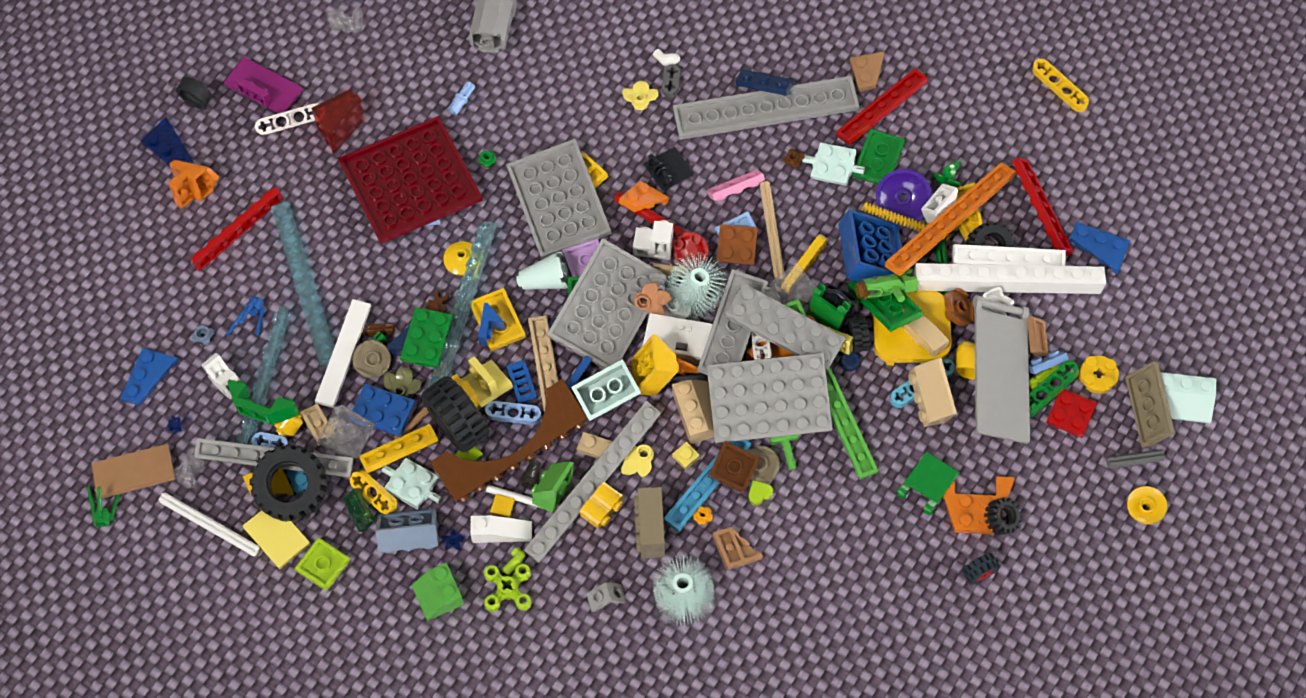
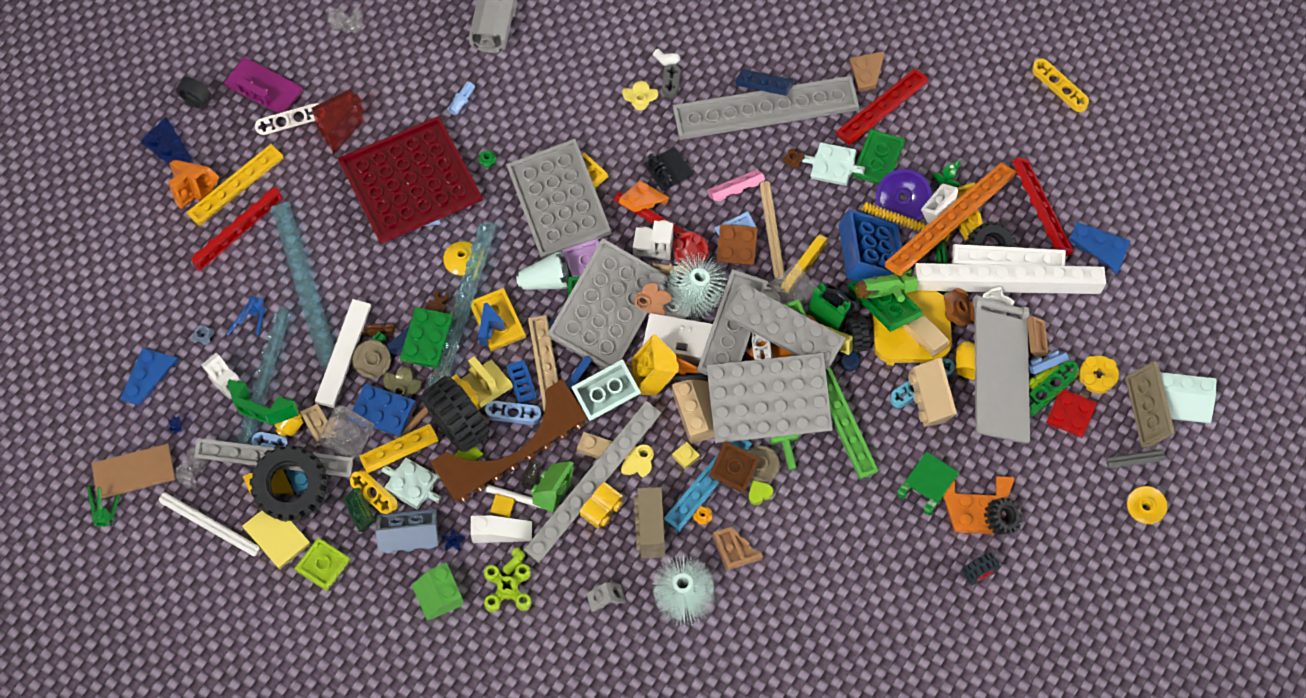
none -> yellow tile [186,144,284,227]

